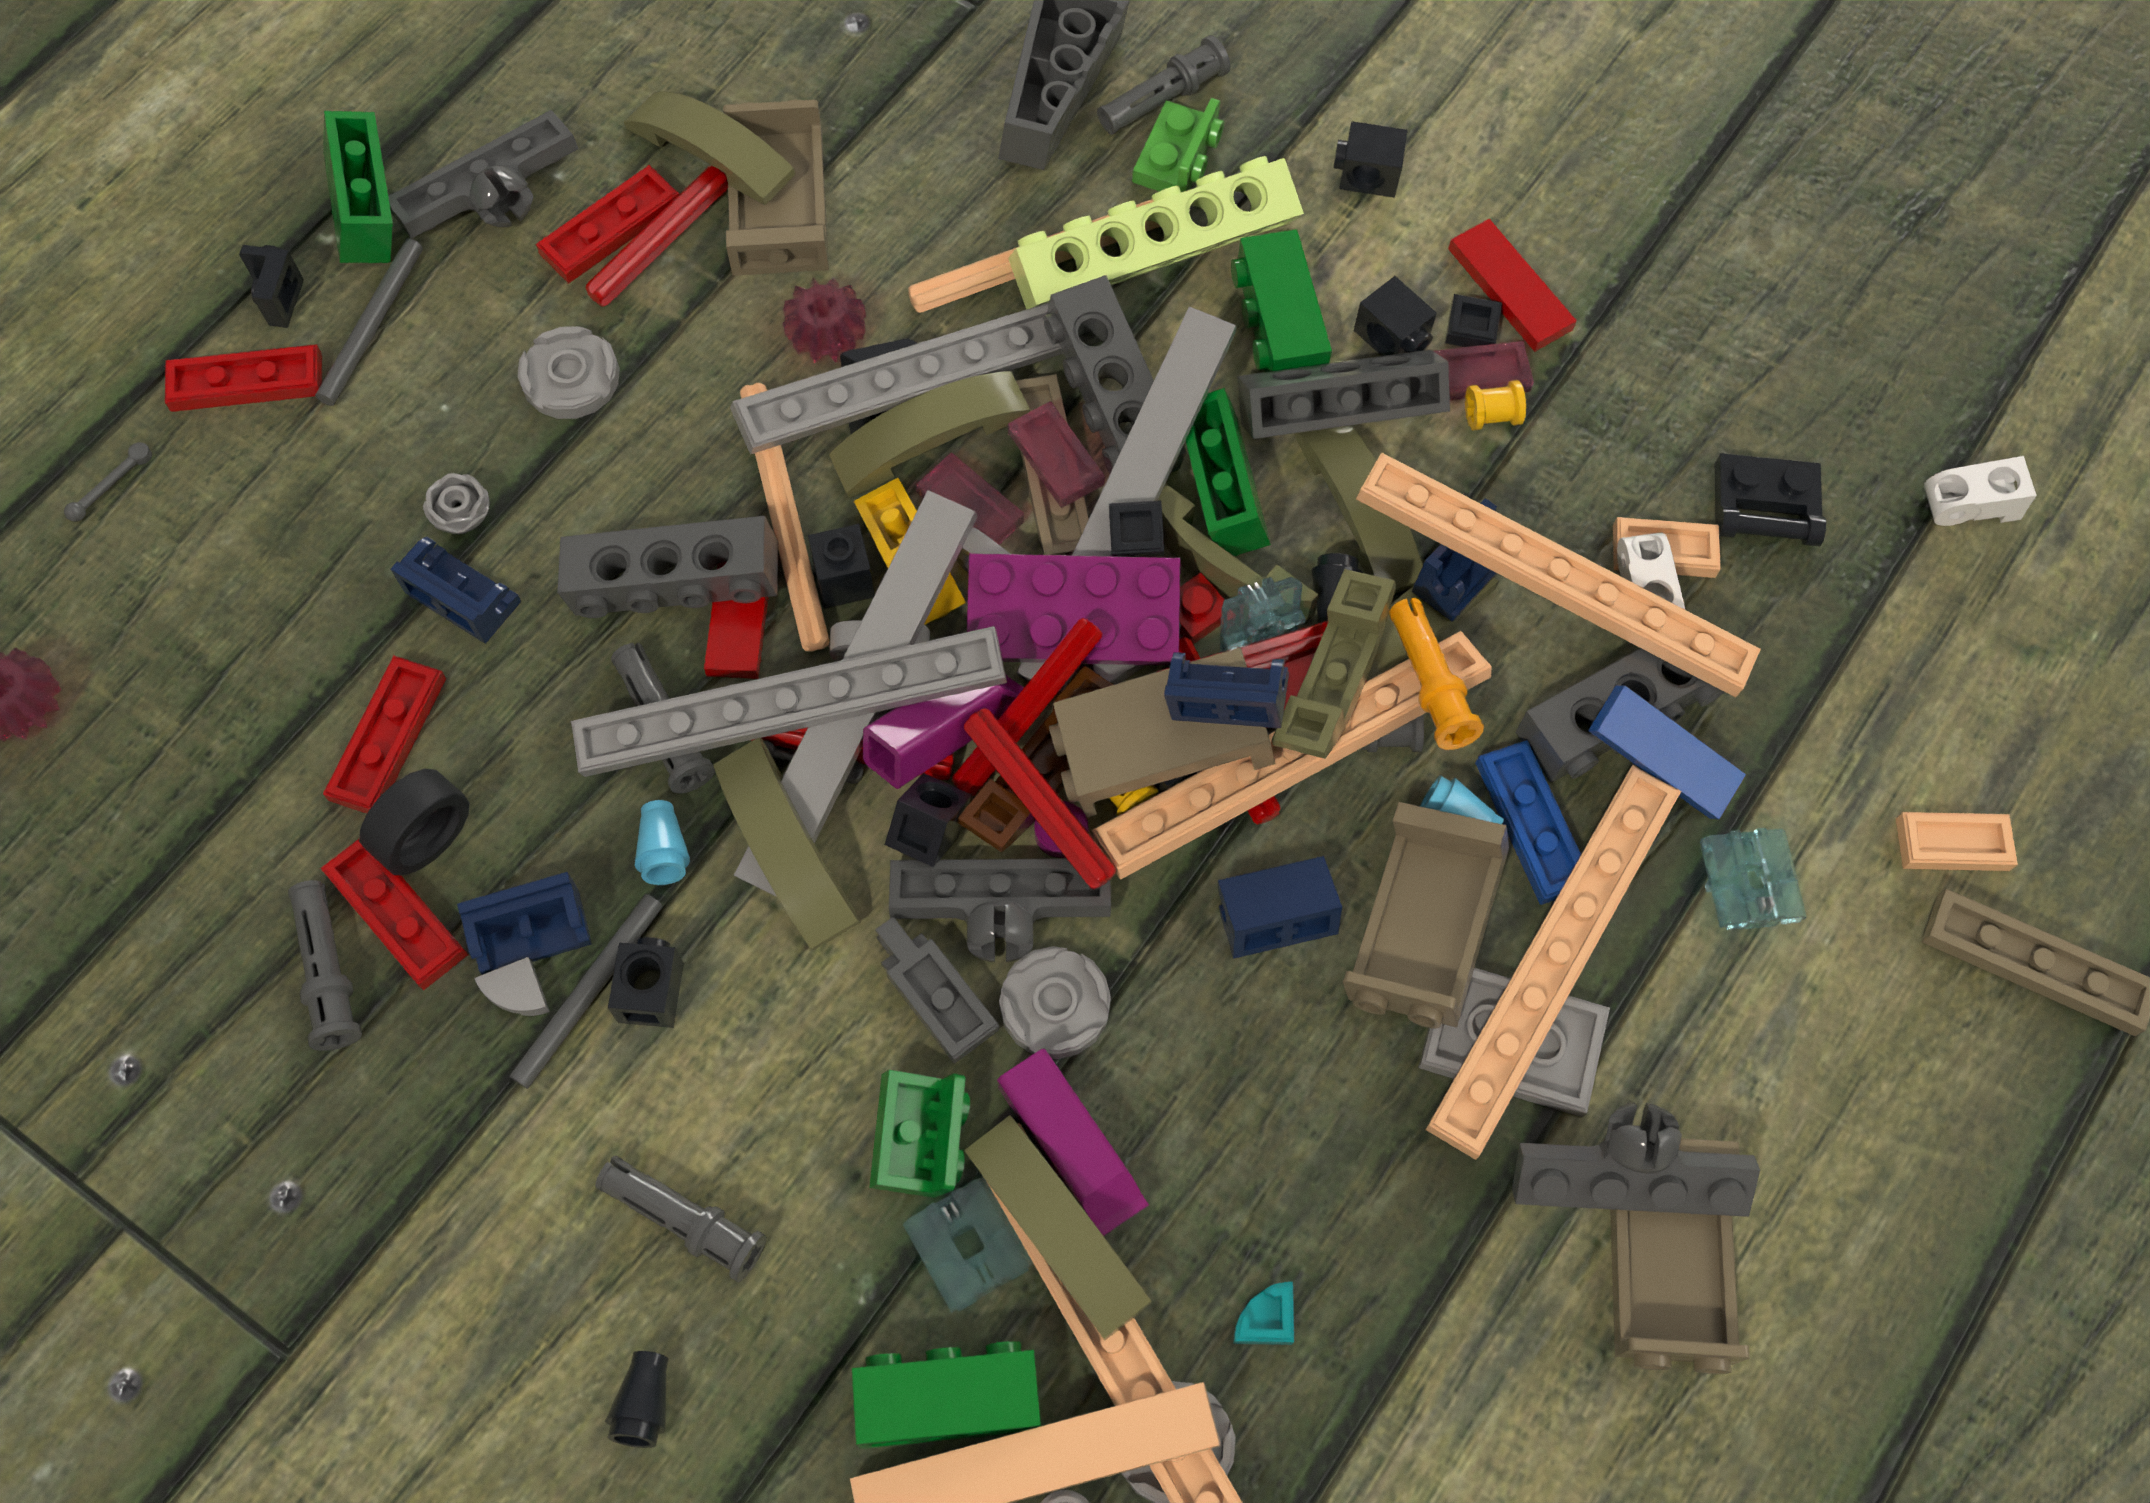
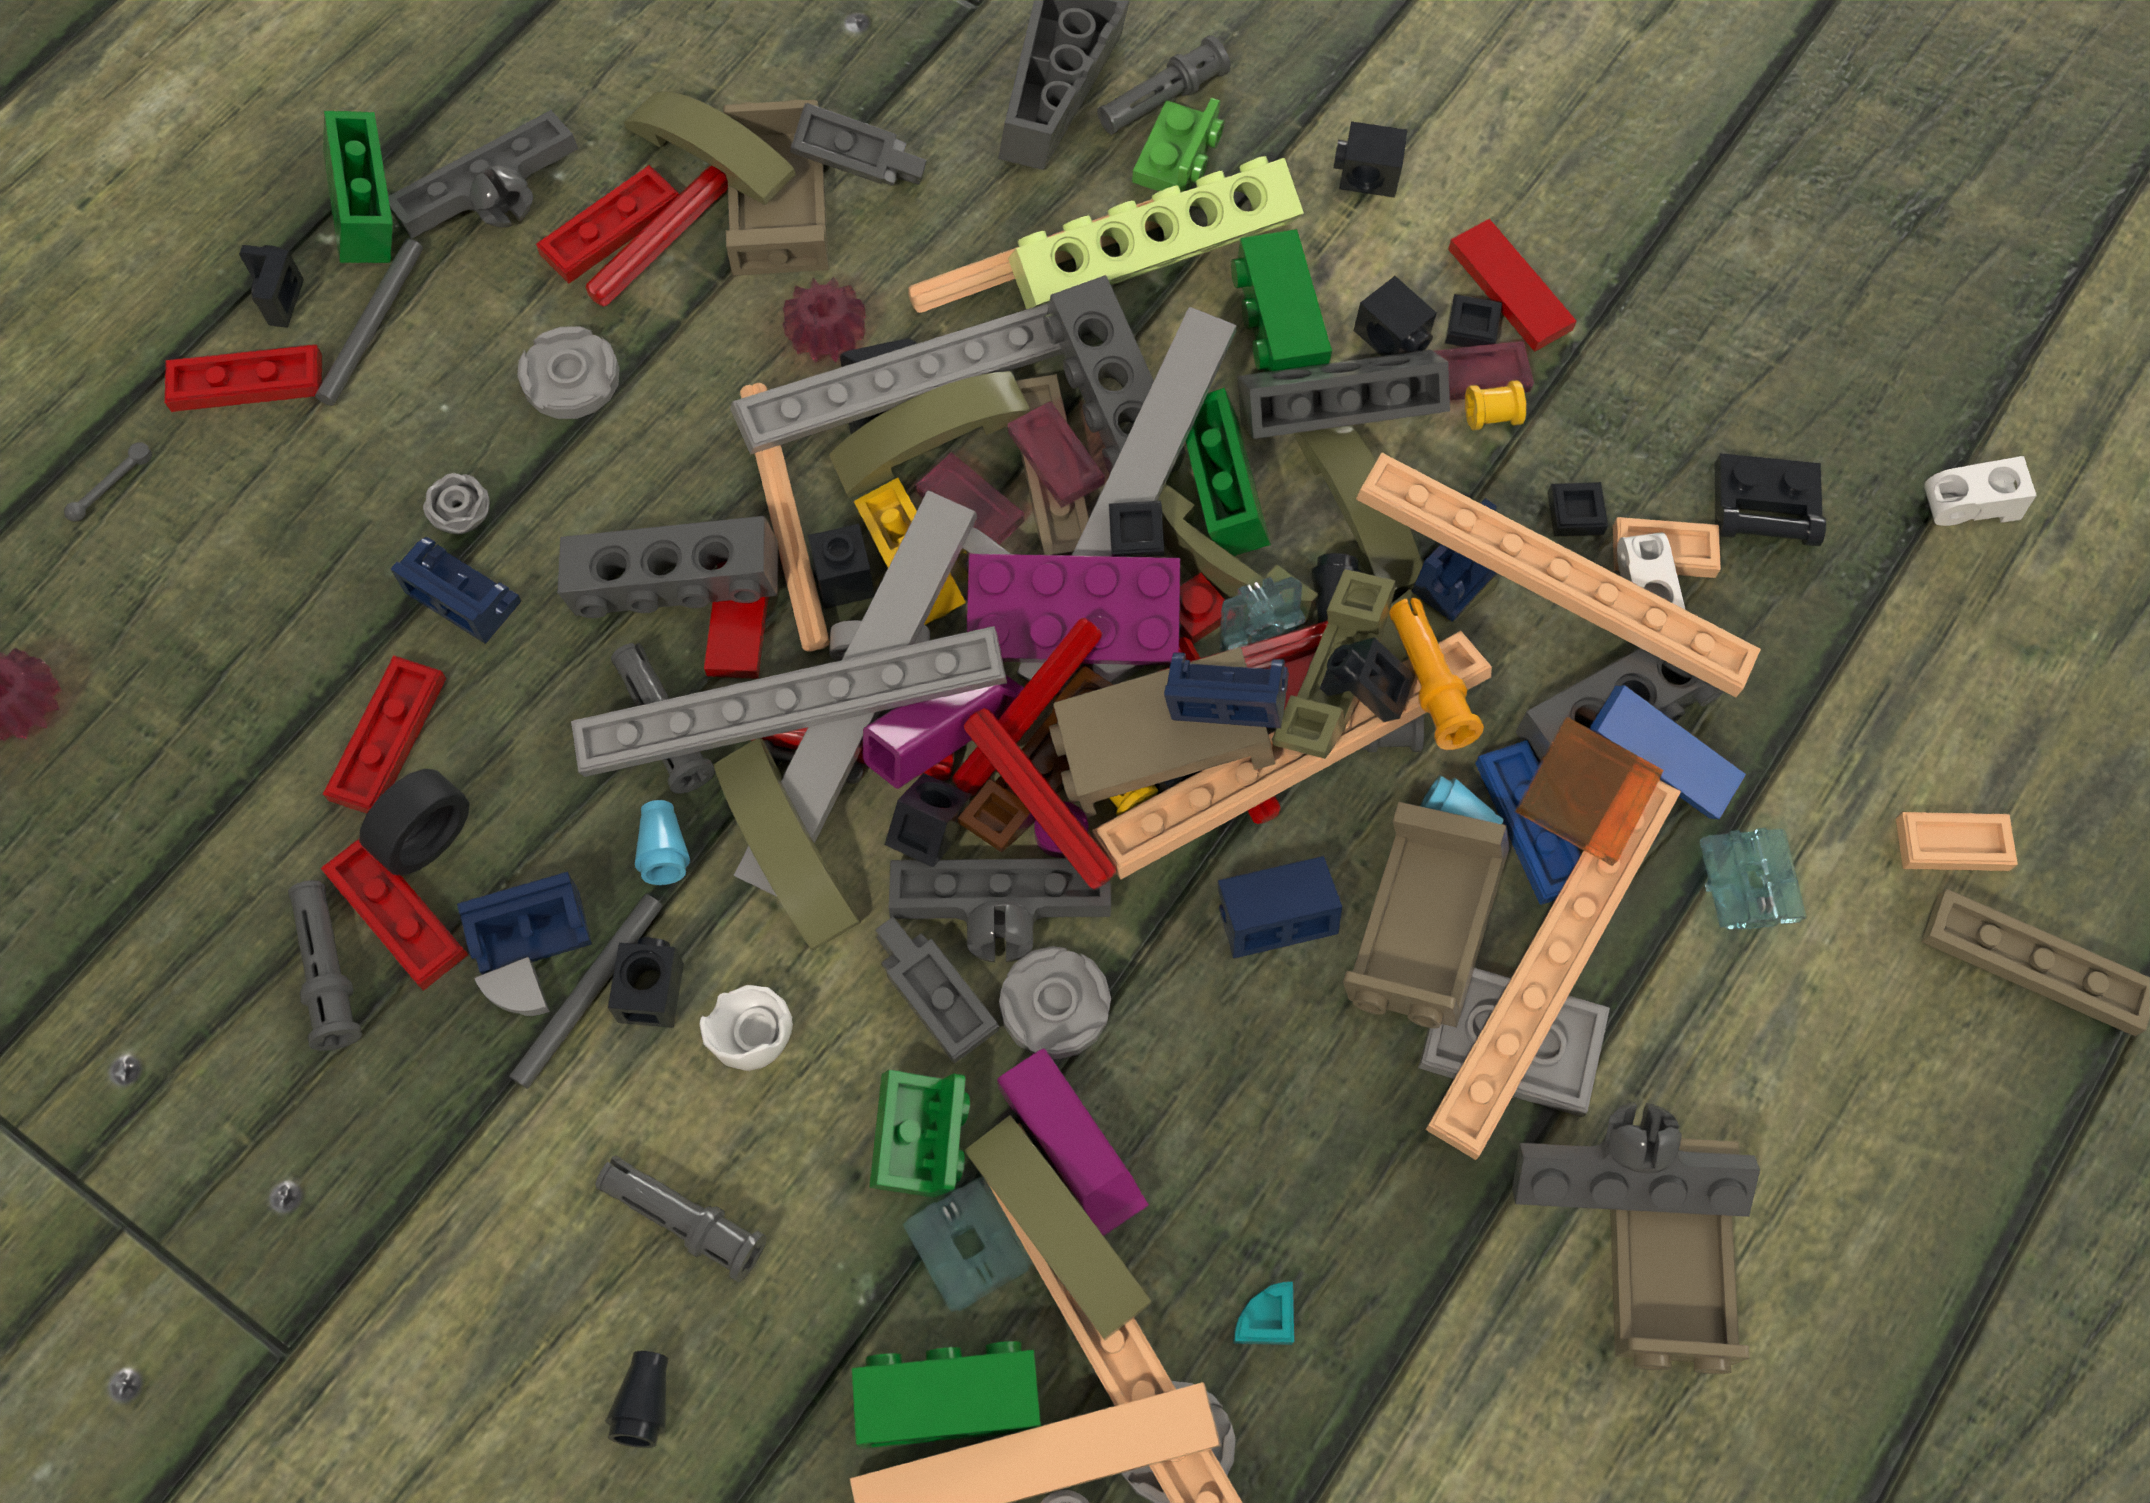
none -> white hair [699,985,793,1071]
none -> dark grey hinge [790,103,927,186]
none -> black bracket [1320,637,1415,722]
none -> clear orange tile [1515,717,1664,866]
none -> black tile [1547,482,1608,537]

